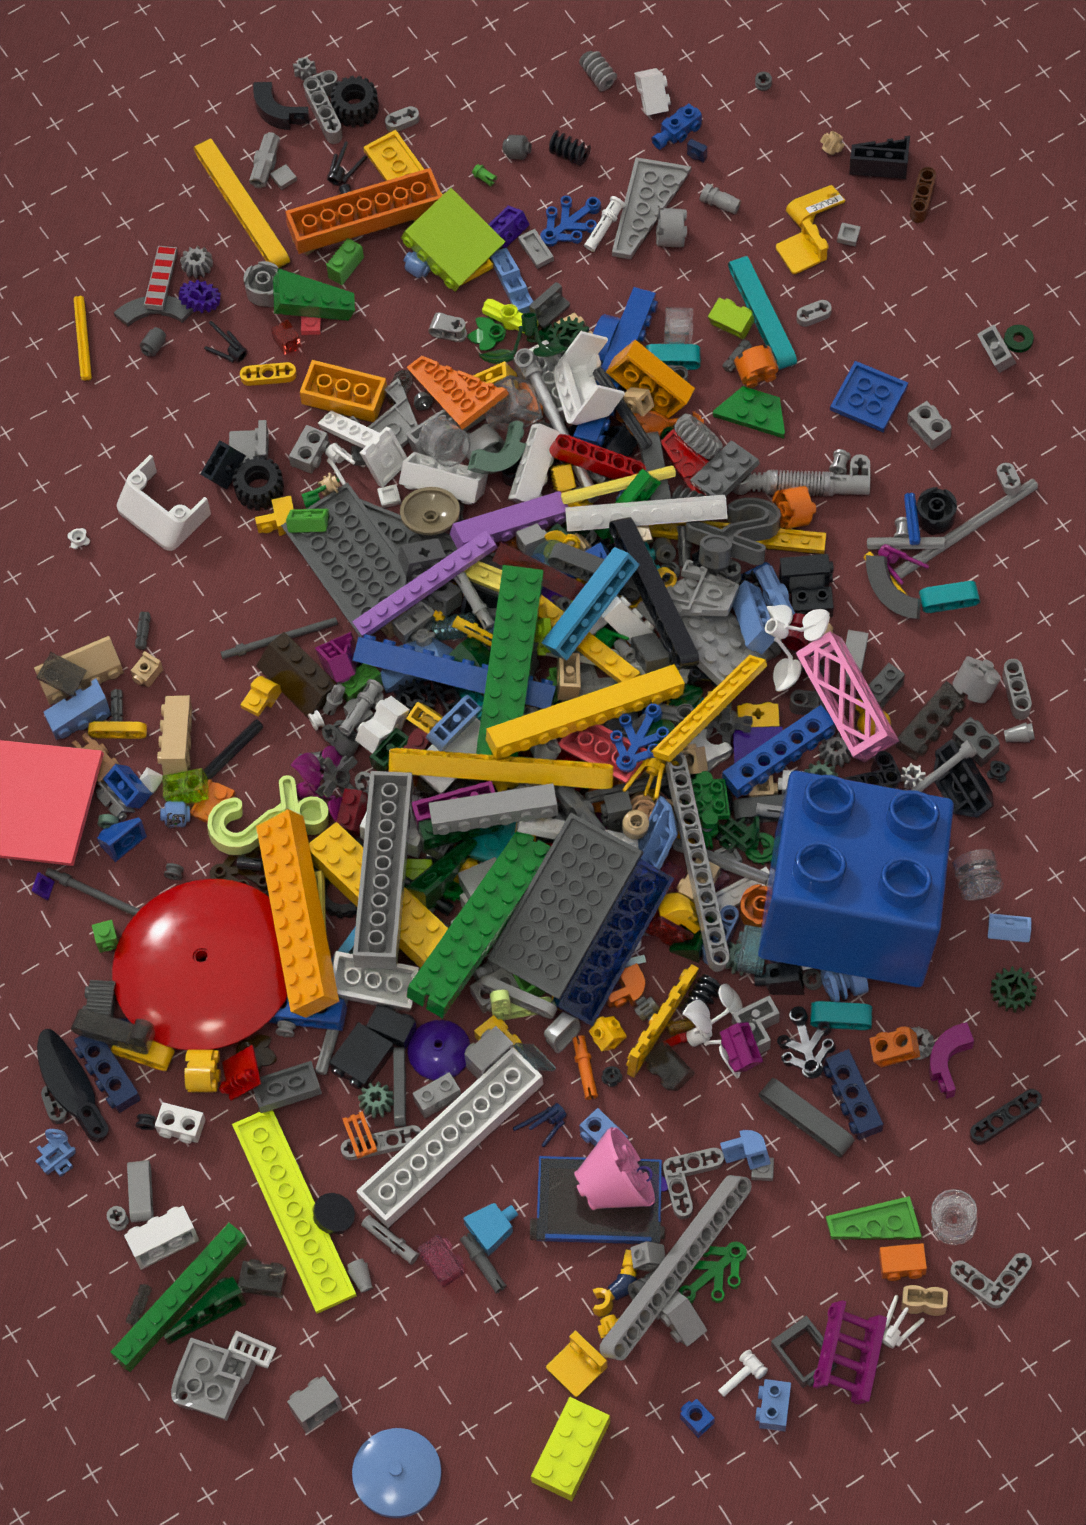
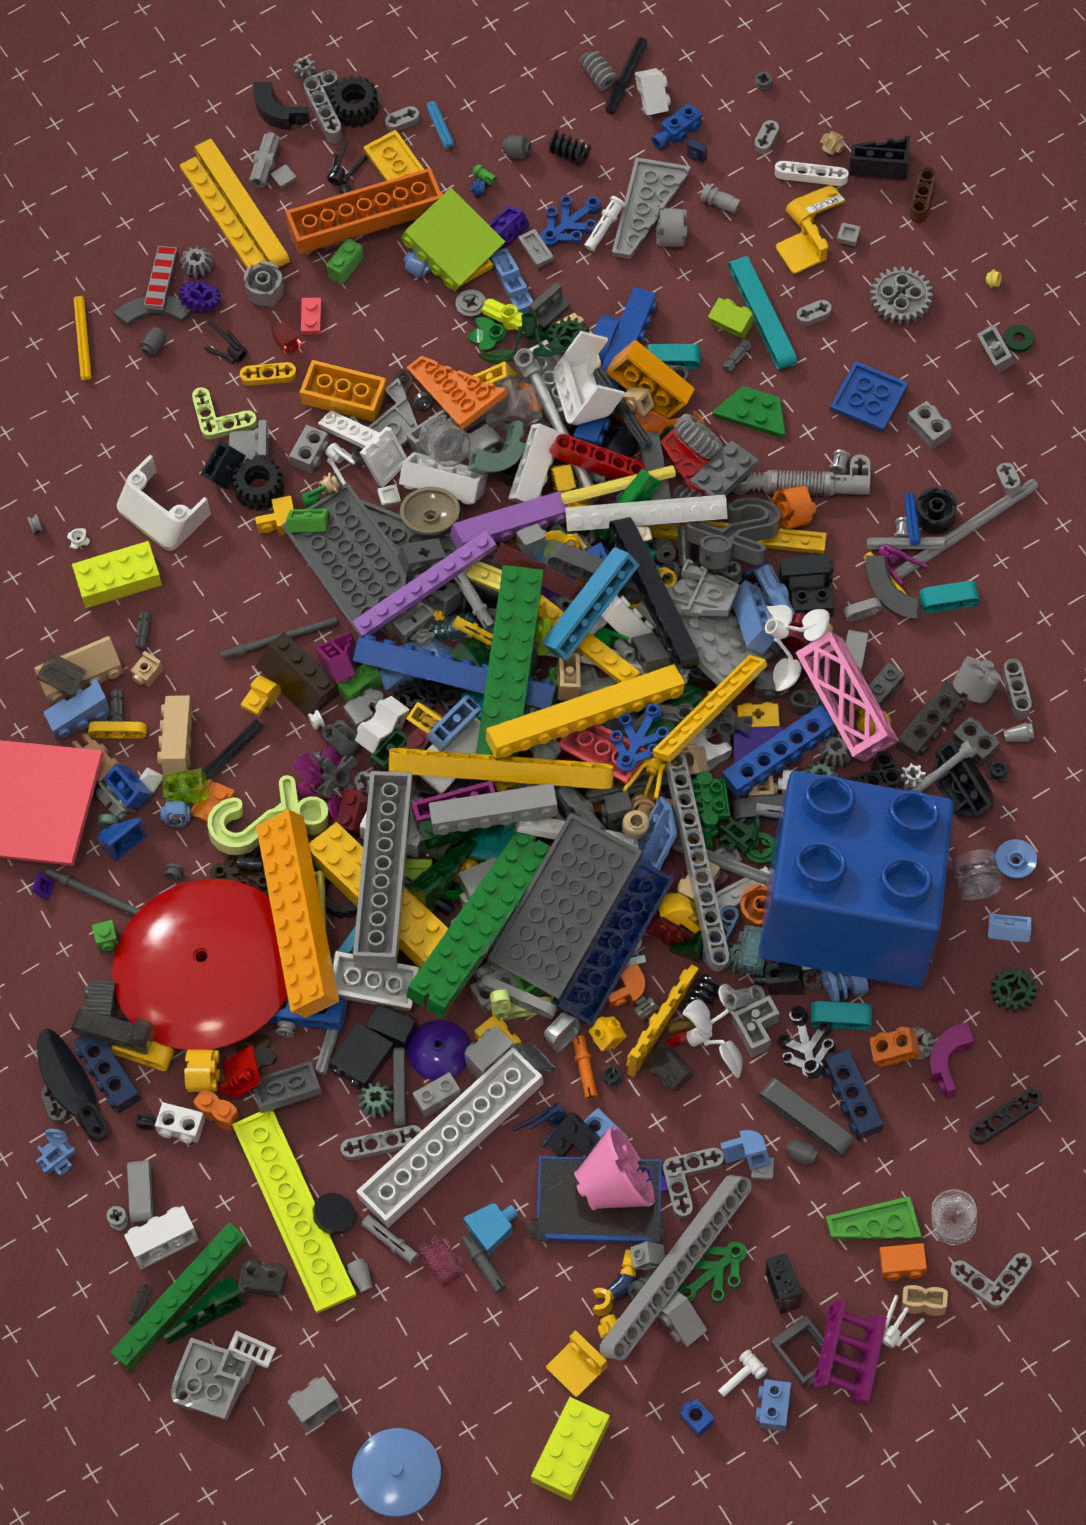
green wedge [273,269,355,321] -> none
light grey axle [323,683,345,715] -> none
light grey pin [339,679,383,736] -> none
orange tile [342,1111,377,1159] -> none
light grey piece [428,312,467,342] -> none
clear brick [664,307,693,344] -> none
magenta brick [720,1022,763,1072] -> none
orange brick [734,345,779,388] -> none
none -> light grey bush [27,514,43,534]
none -> neon yellow brick [72,541,162,608]
none -> yellow plate [180,156,266,268]
none -> yellowish green beam [192,387,257,440]
none -> orange brick [193,1089,240,1131]
none -> dark azure axle [427,101,454,149]
none -> light grey gear [455,290,486,318]
none -> blue plate [471,178,485,197]
none -> black plate [546,1111,601,1157]
none -> black axle [605,37,647,114]
none -> light grey piece [723,985,765,1010]
none -> light grey beam [754,120,779,154]
none -> dark grey brick [755,671,780,700]
none -> black window [765,1252,802,1315]
none -> white beam [775,161,849,186]
none -> dark grey brick [785,1138,818,1166]
none -> light grey beam [843,598,883,622]
none -> light grey gear [870,266,933,325]
none -> light yellow plate [986,269,1001,289]
none -> medium blue dish [995,839,1037,879]

